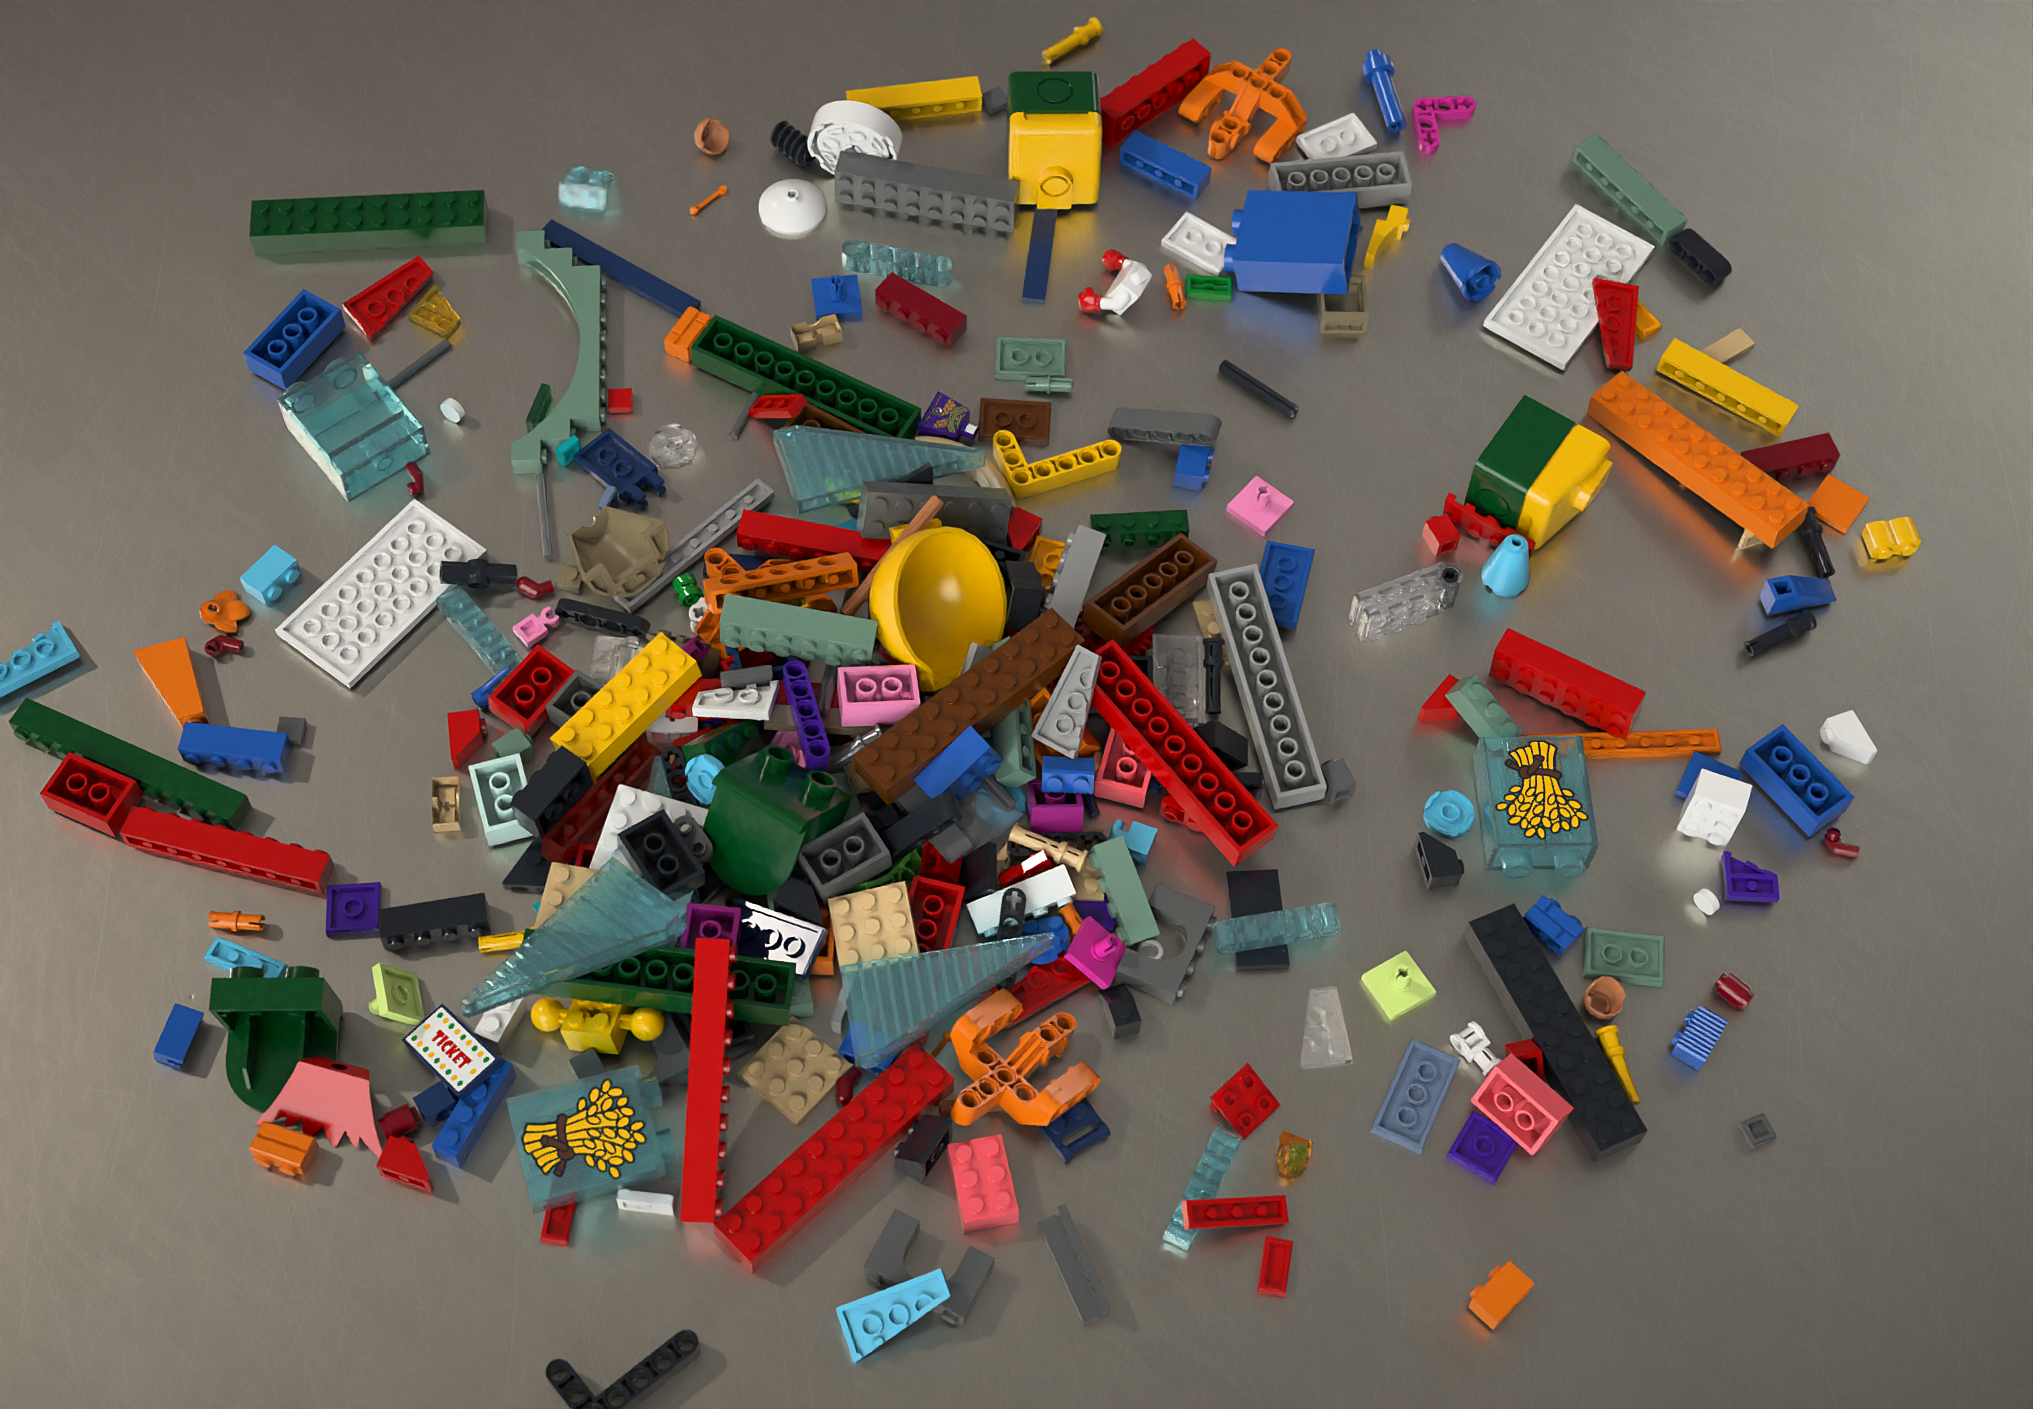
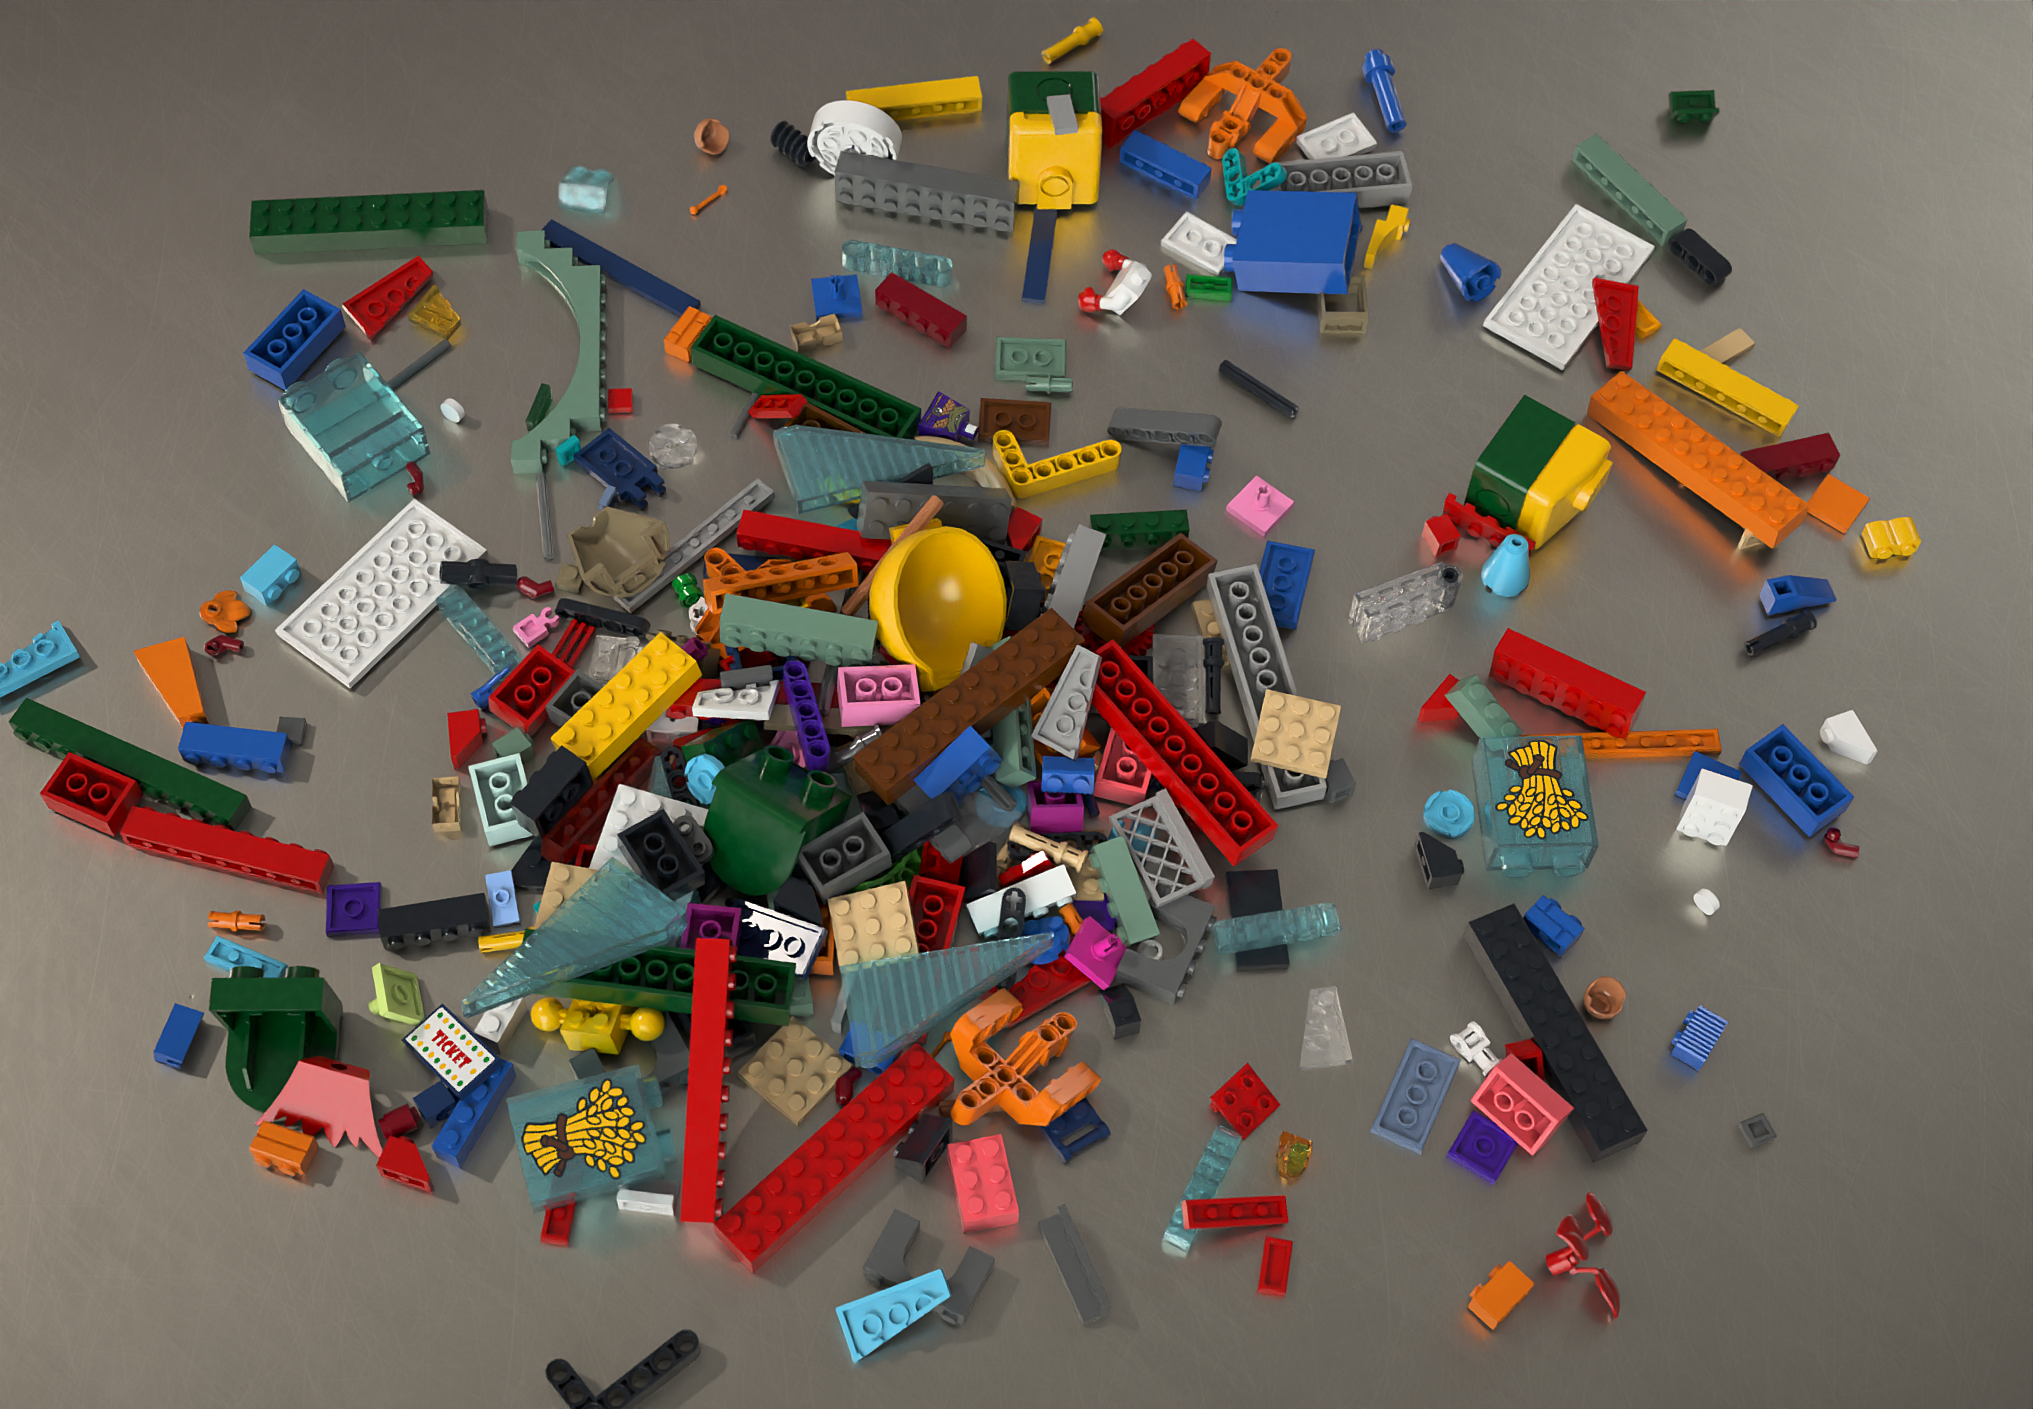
white dish [759,179,827,235] -> none
dark grey tile [982,86,1007,114] -> none
yellowish green tile [1361,950,1436,1021] -> none
dark pink beam [1412,96,1476,155] -> none
sand green tile [1583,927,1665,987] -> none
yellow pin [1595,1025,1641,1106] -> none
dark red brick [1714,972,1755,1010] -> none
dark purple wing [1721,851,1780,903] -> none
black pin [1800,506,1835,578] -> none
none -> light blue plate [485,870,521,928]
none -> red tile [552,619,596,669]
none -> light grey tile [1047,94,1078,135]
none -> light grey fence [1109,789,1215,908]
none -> teal beam [1222,148,1287,206]
none -> tan plate [1250,689,1341,779]
none -> red plant [1546,1191,1620,1319]
none -> dark green bracket [1669,90,1720,123]

